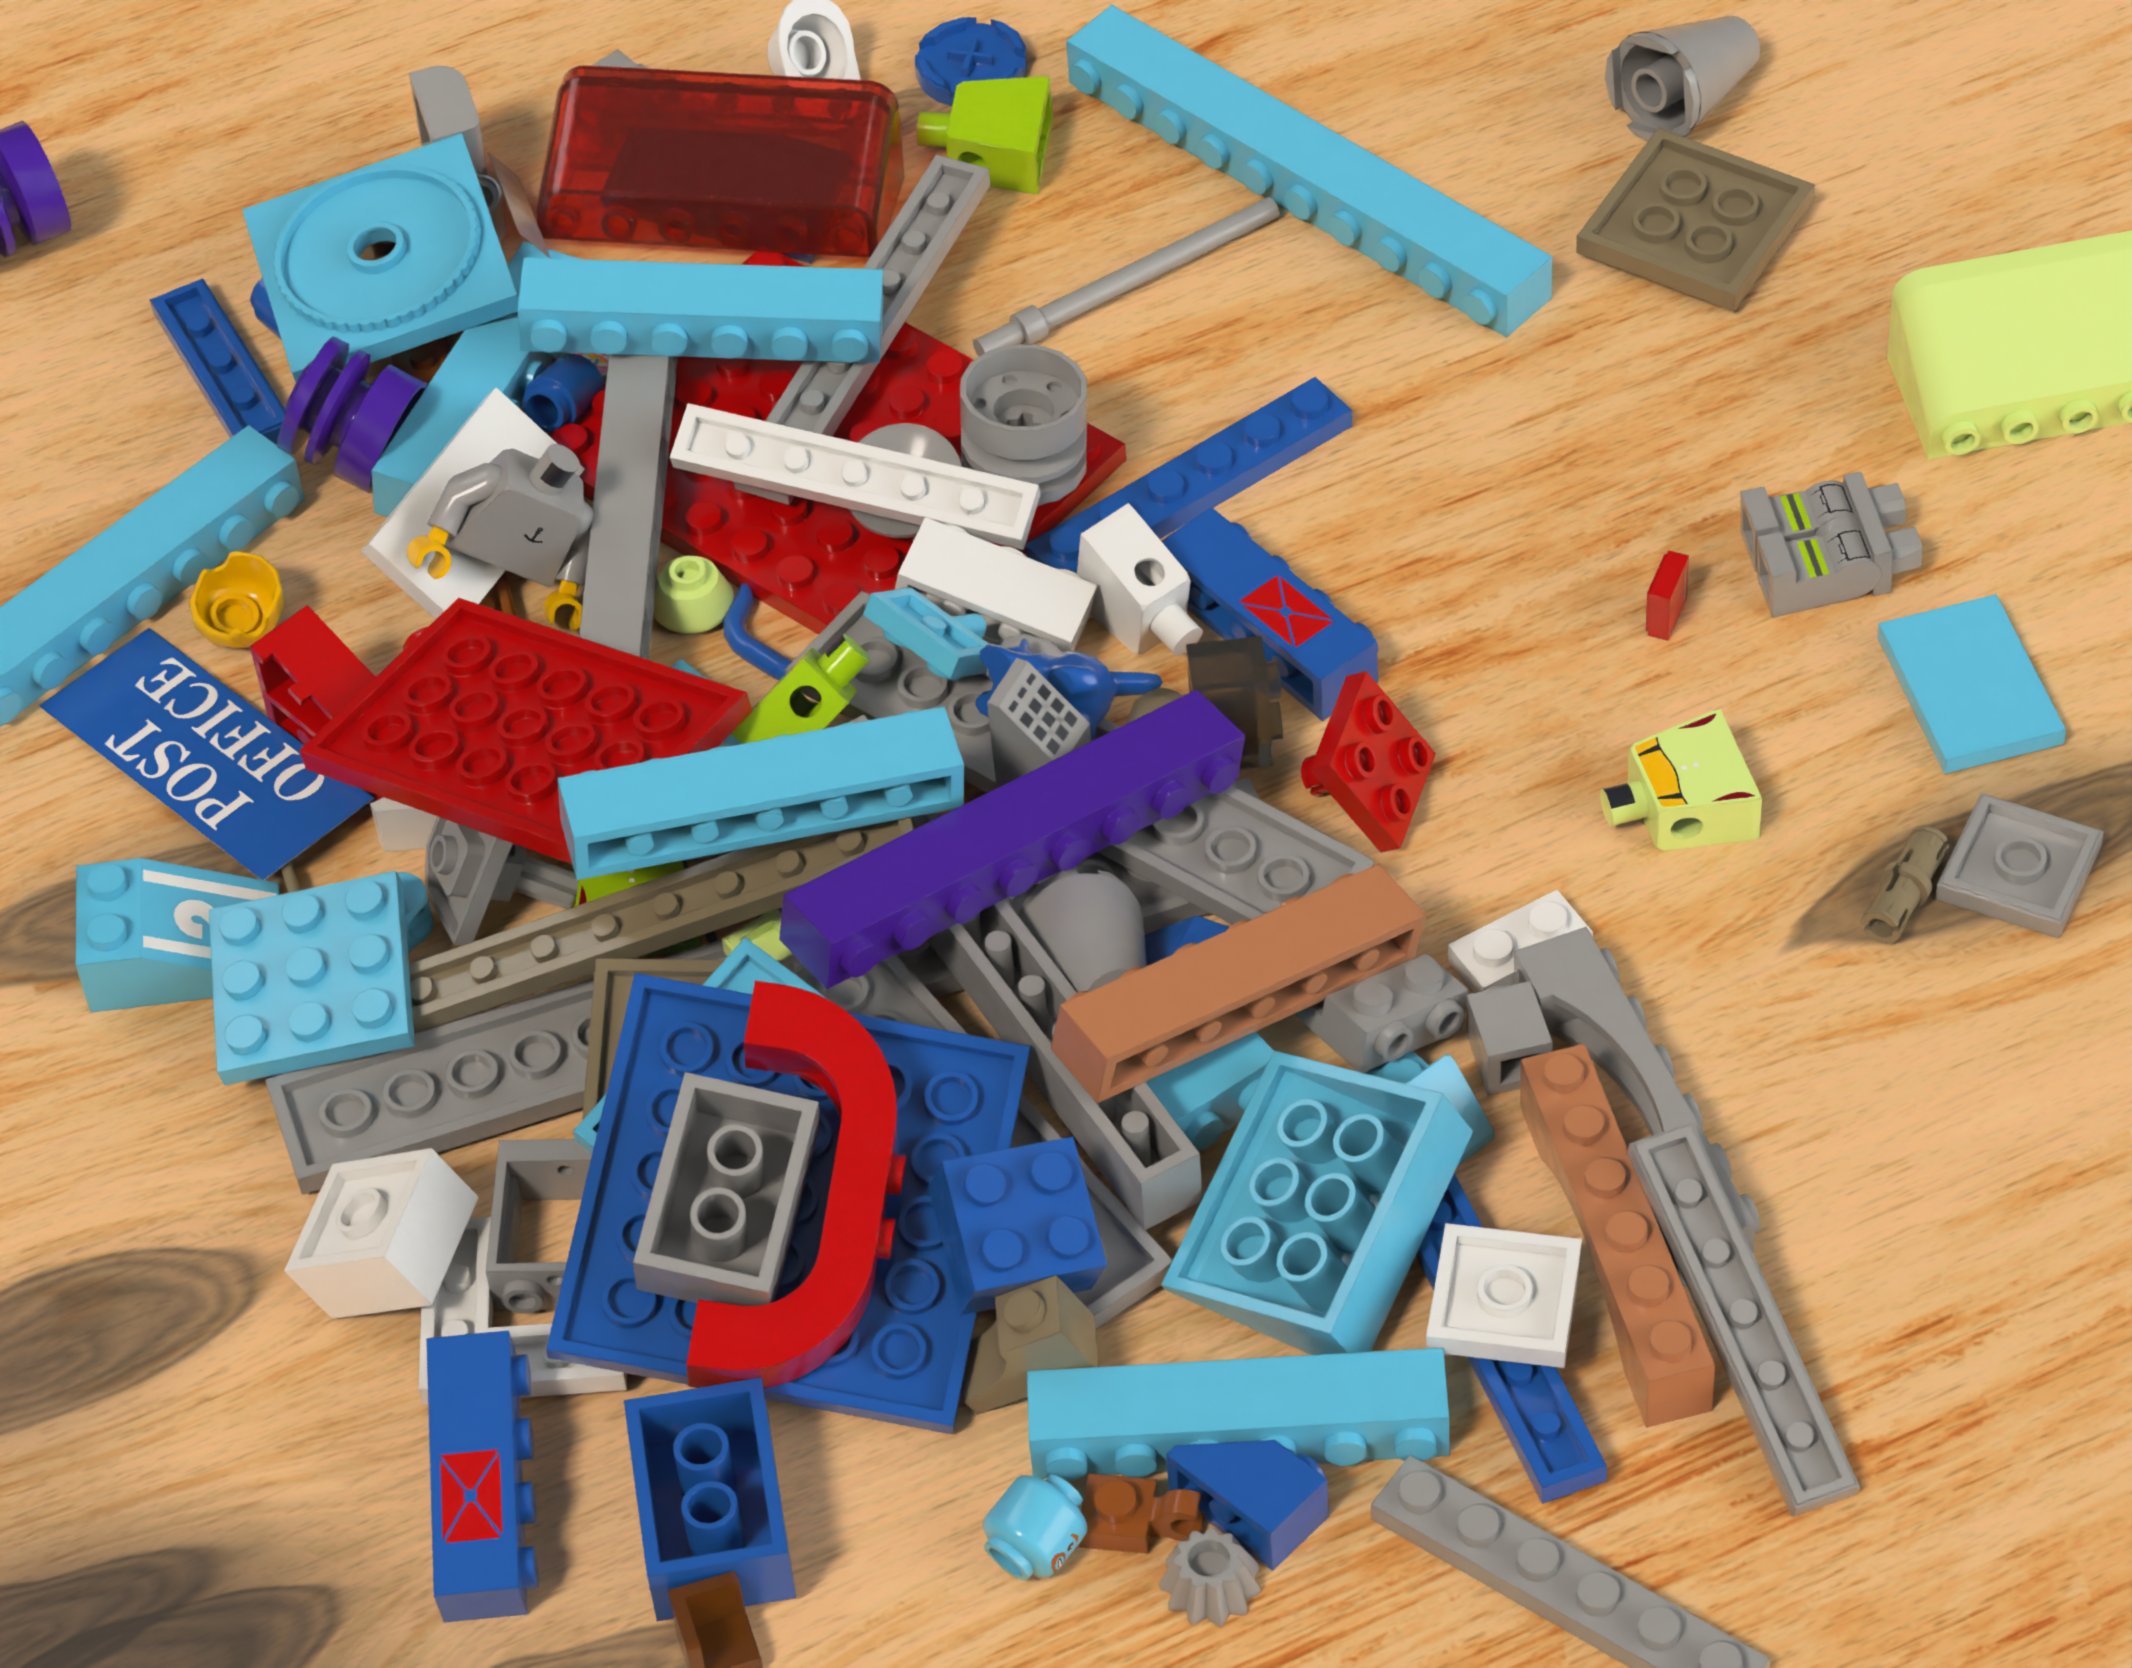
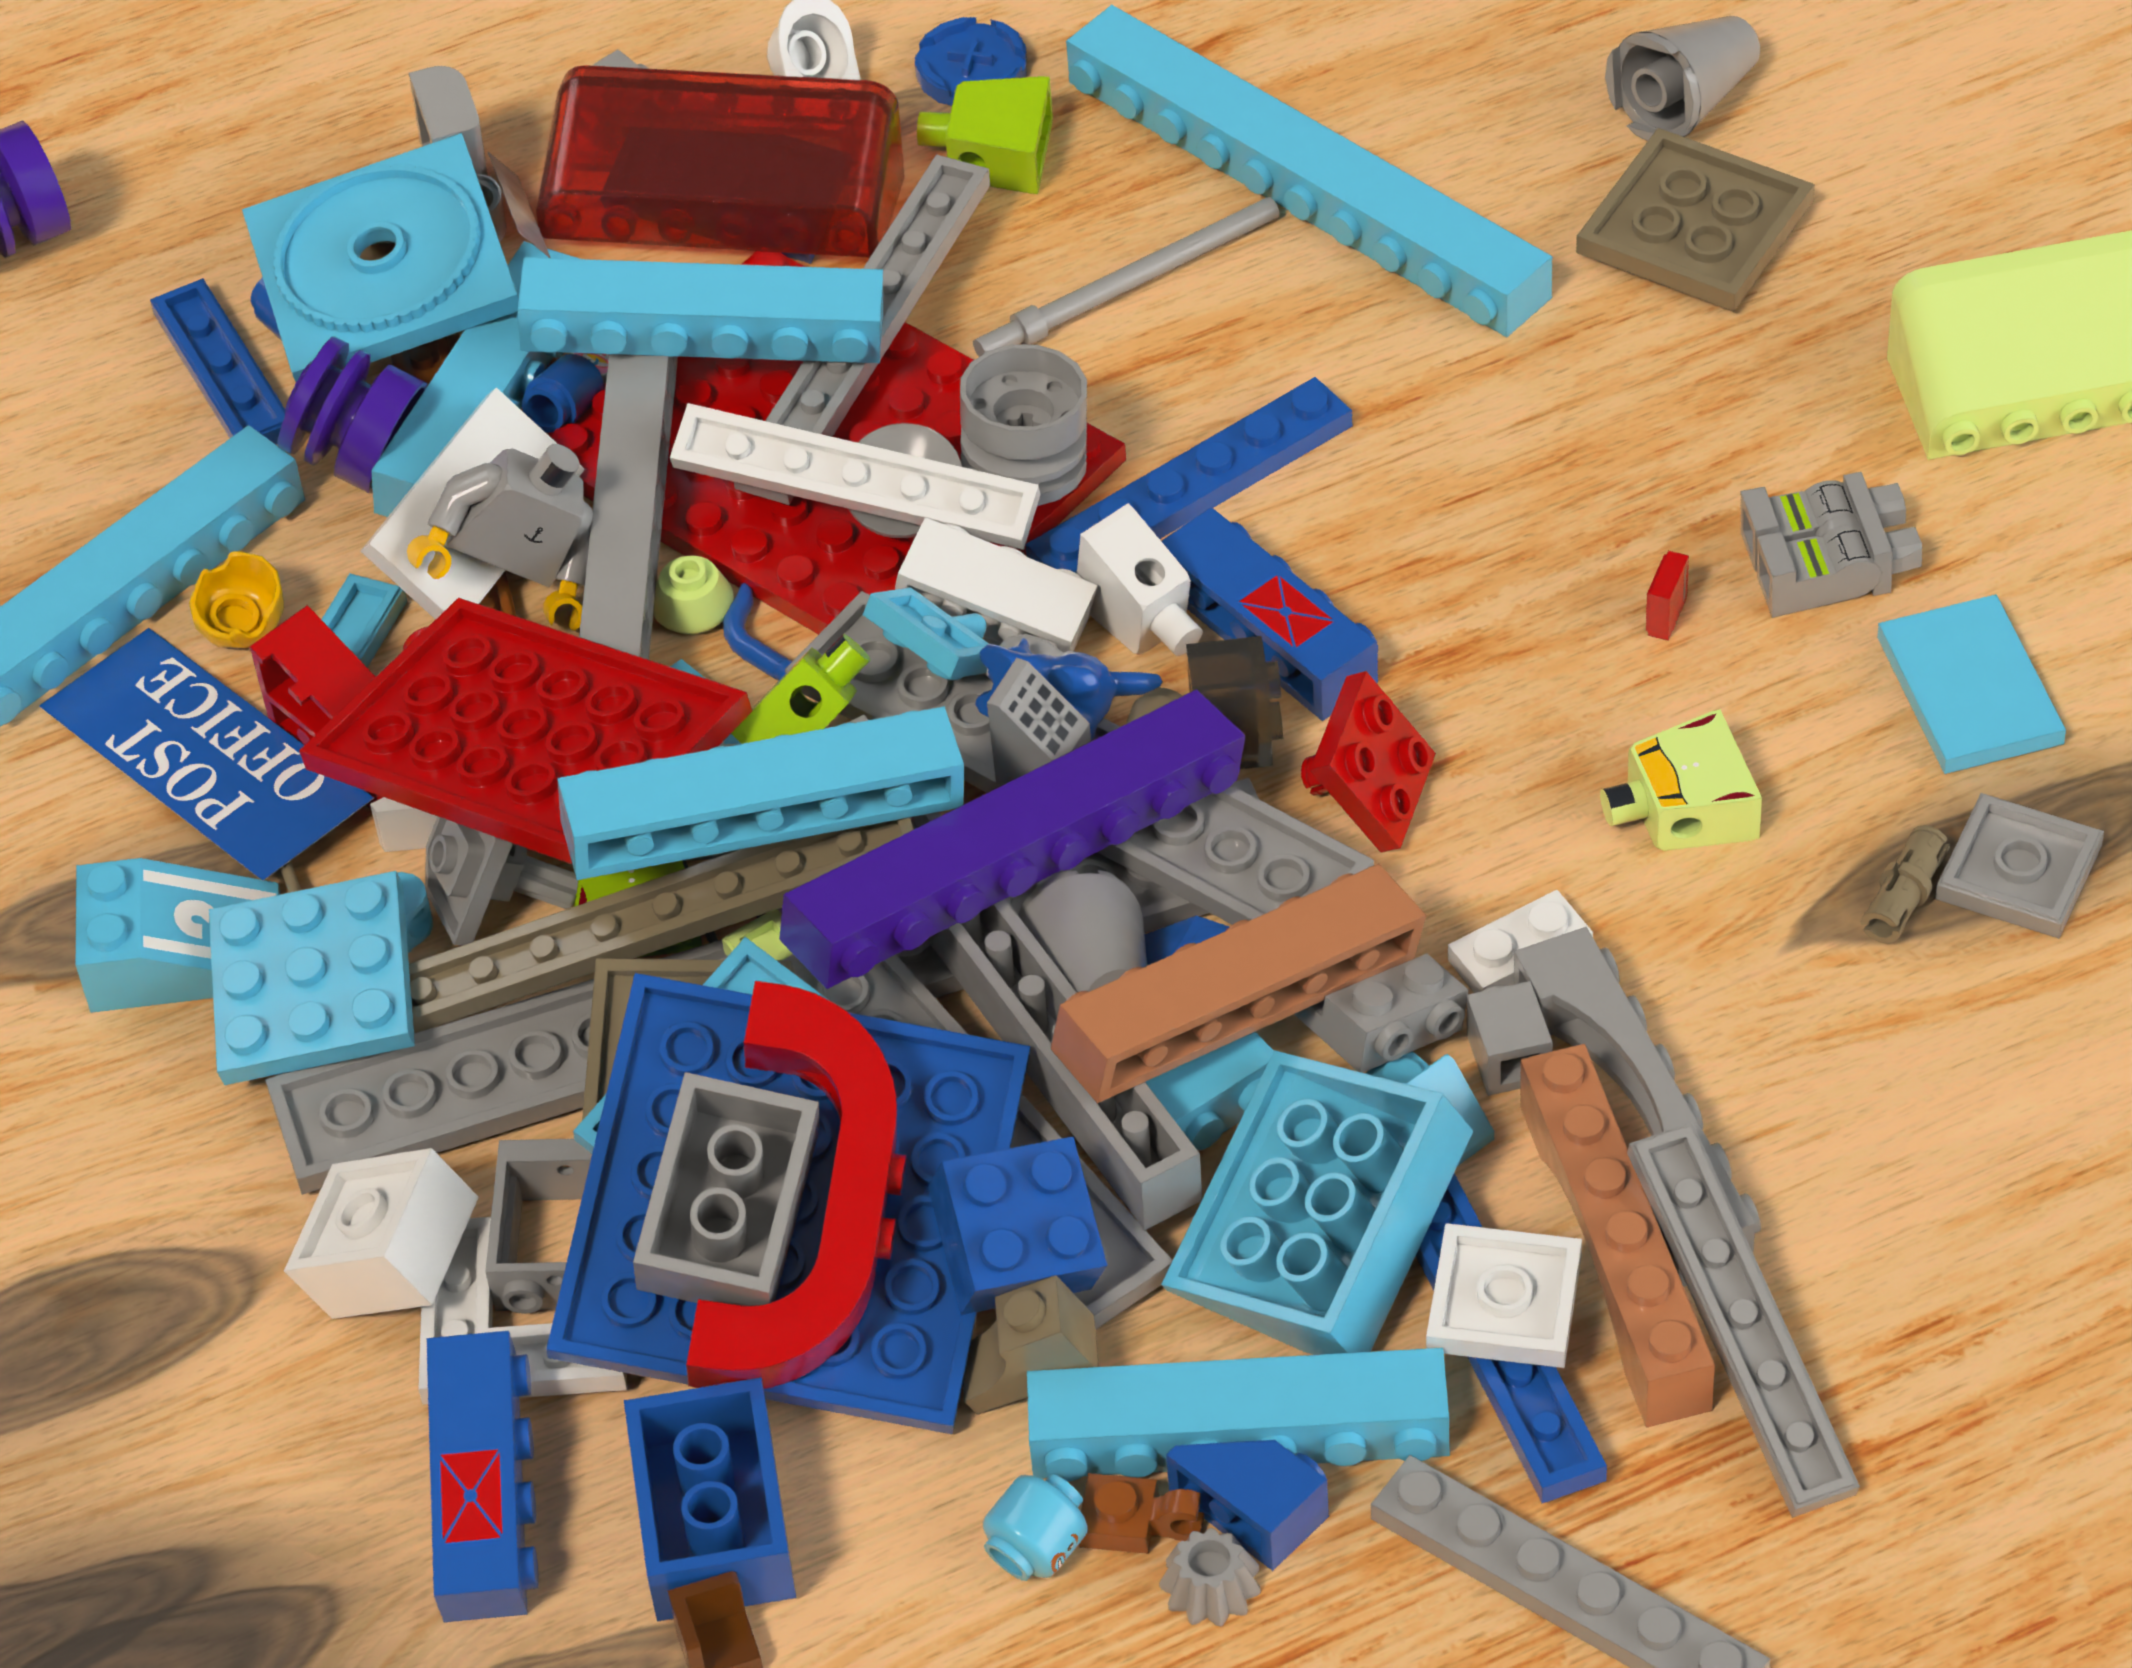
none -> medium azure tile [321,574,407,668]

